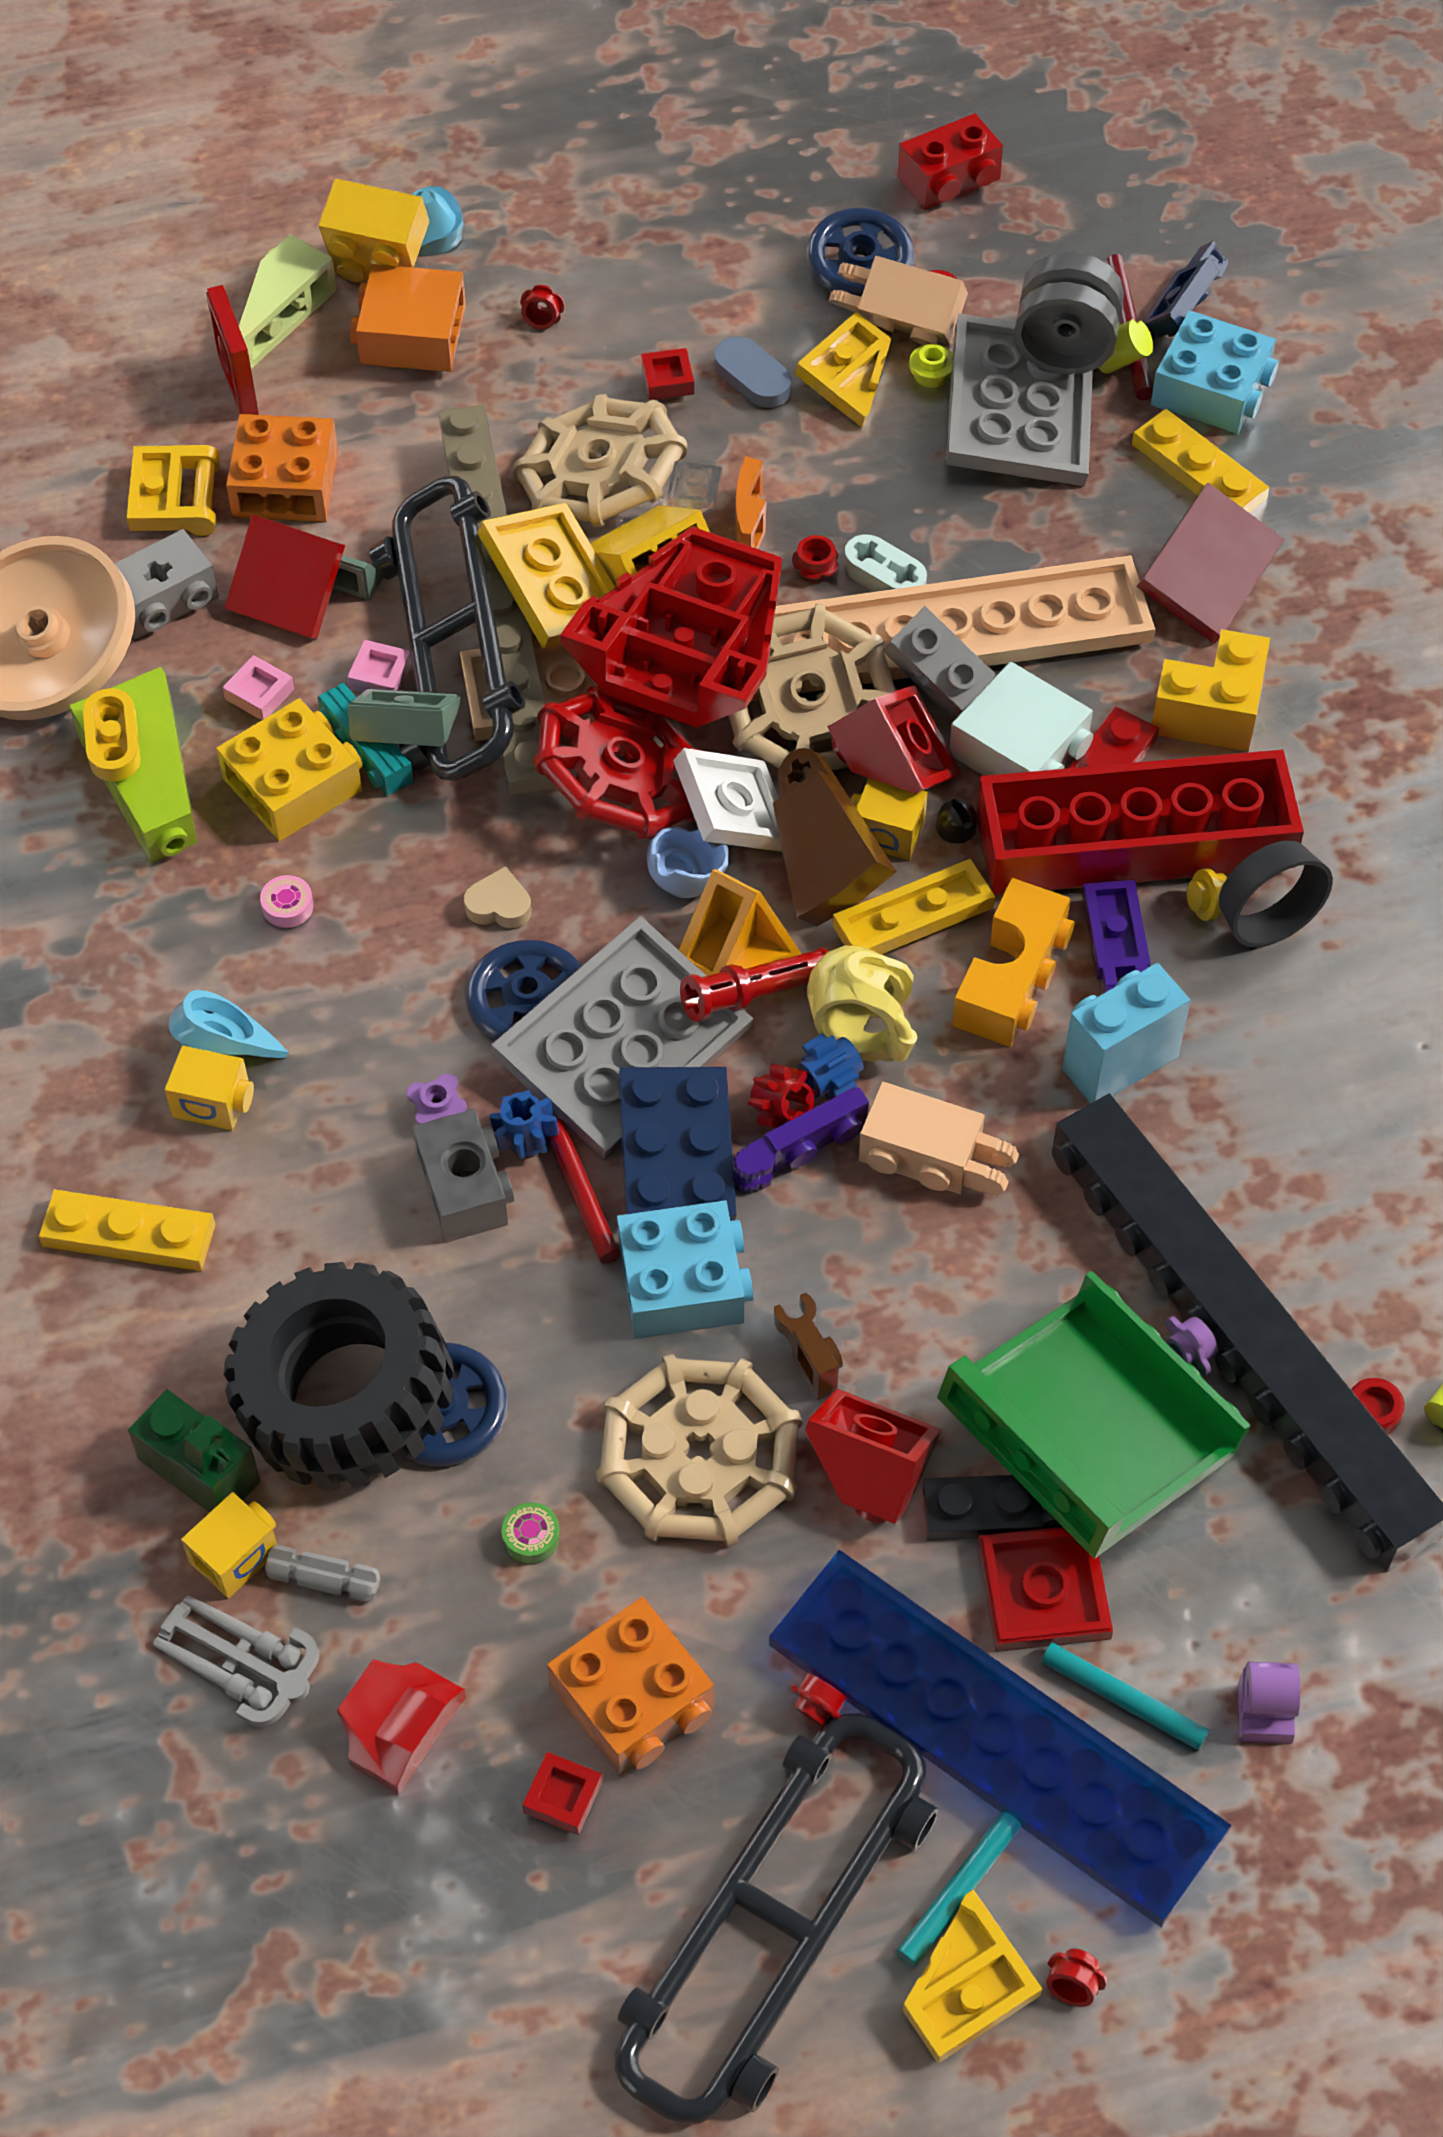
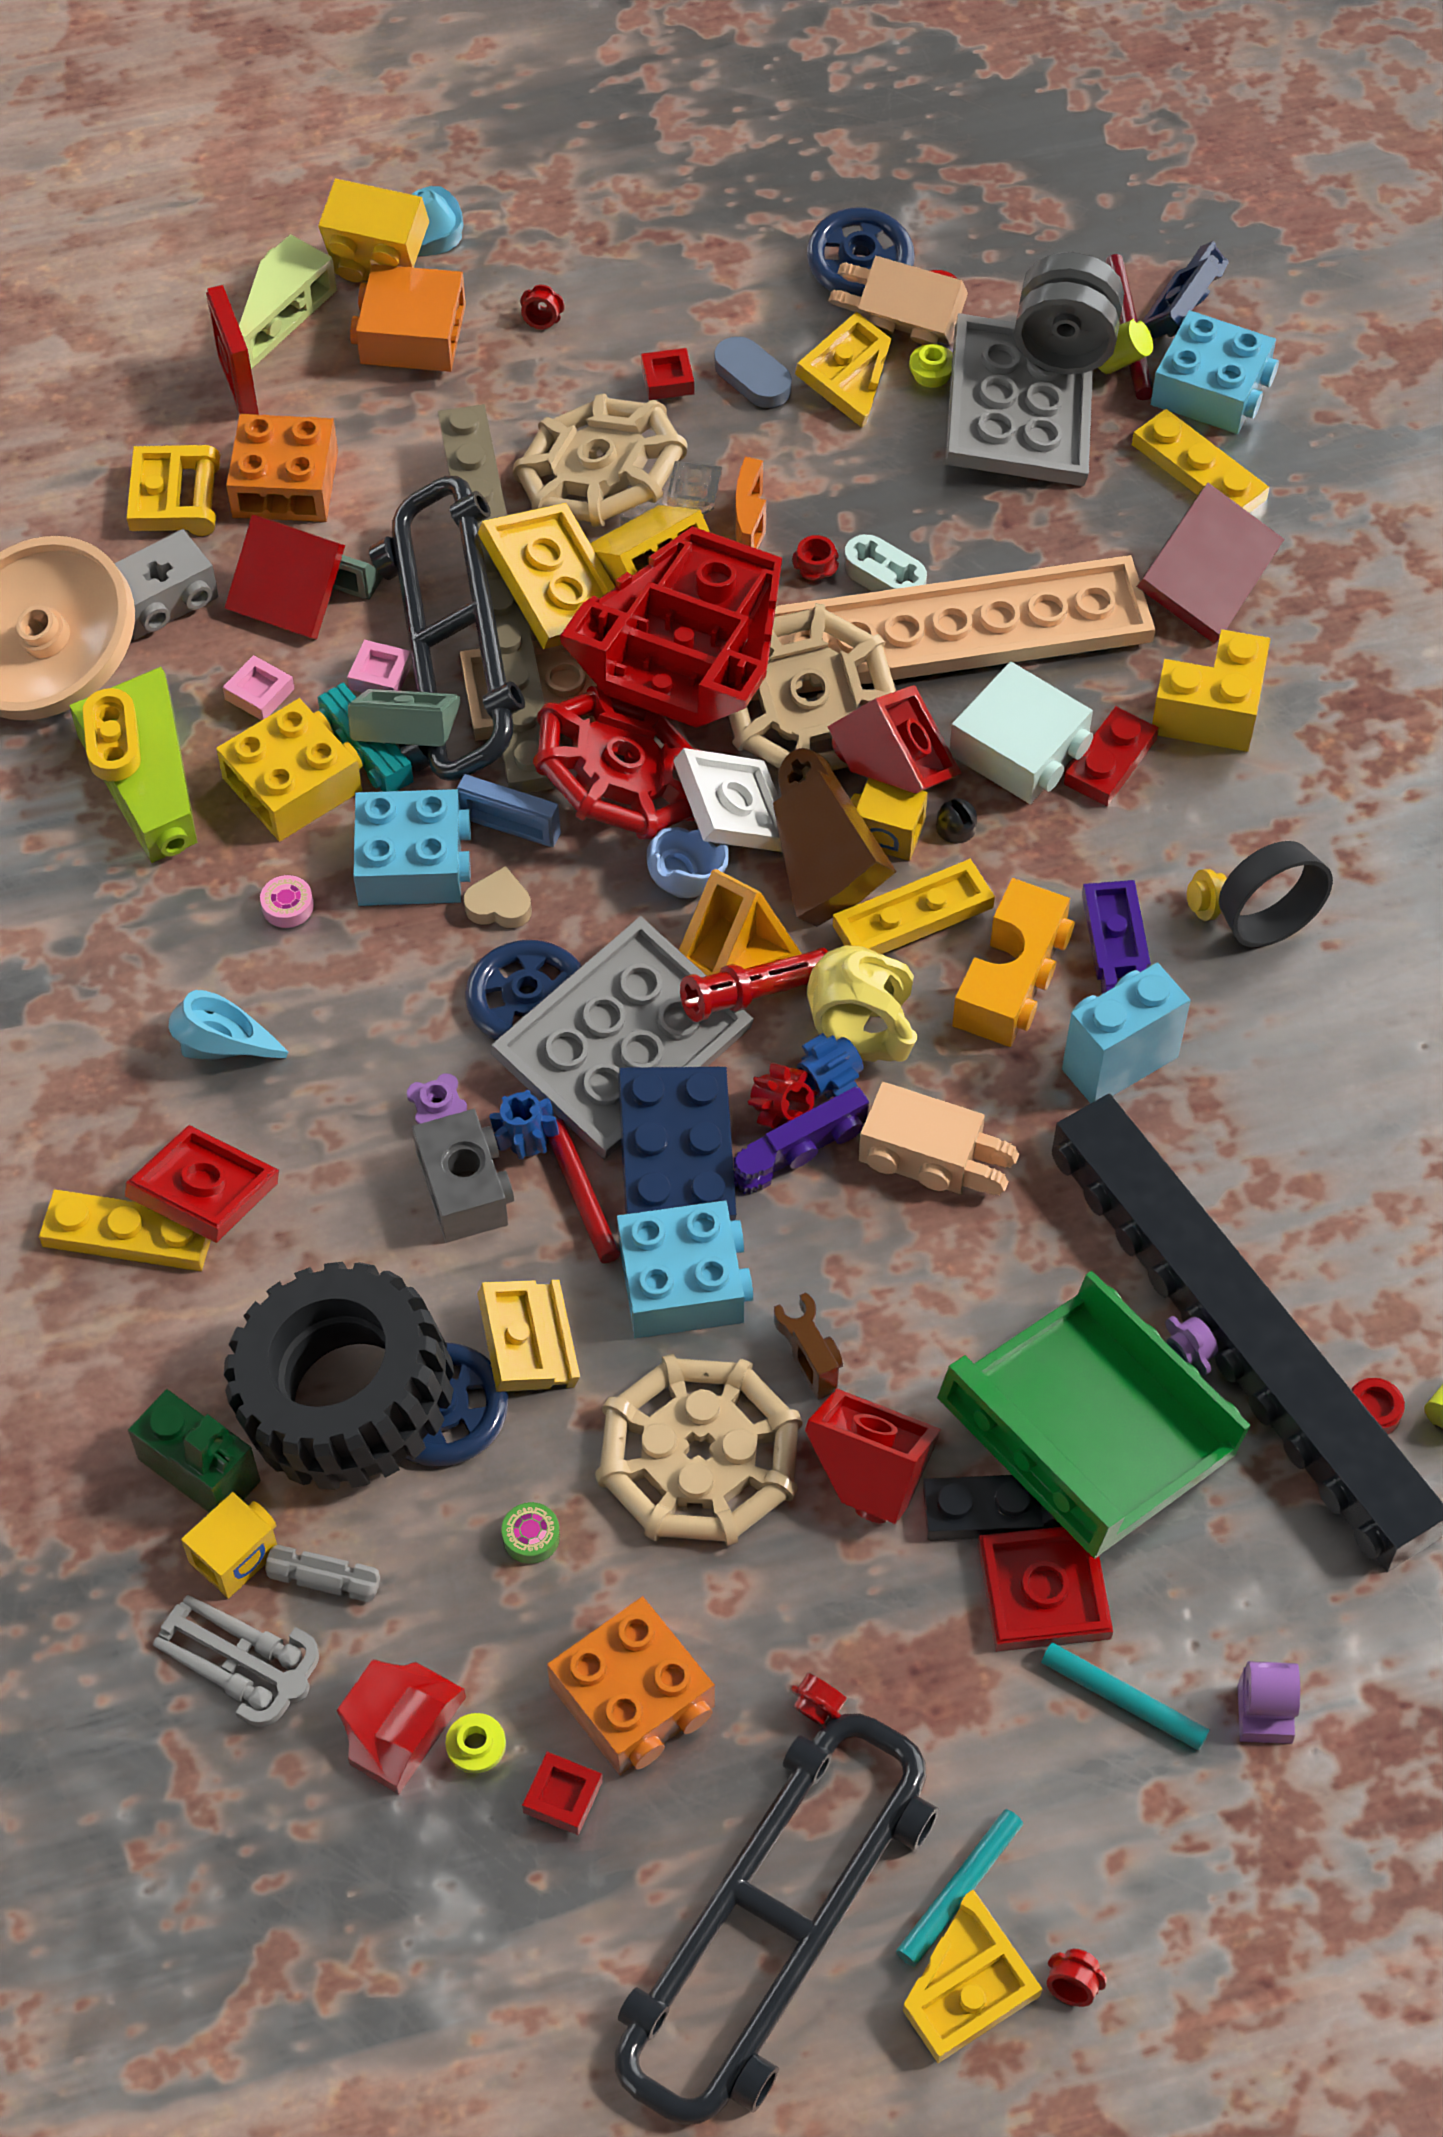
yellow brick [164,1045,254,1131] -> none
clear blue plate [769,1549,1232,1928] -> none
light grey brick [883,605,997,720] -> none
red brick [897,113,1004,210] -> none
red brick [976,749,1304,895] -> none
none -> red tile [125,1125,279,1243]
none -> medium azure brick [354,789,471,906]
none -> neon yellow plate [445,1713,506,1773]
none -> medium blue tile [457,774,561,847]
none -> yellow plate [477,1279,580,1392]

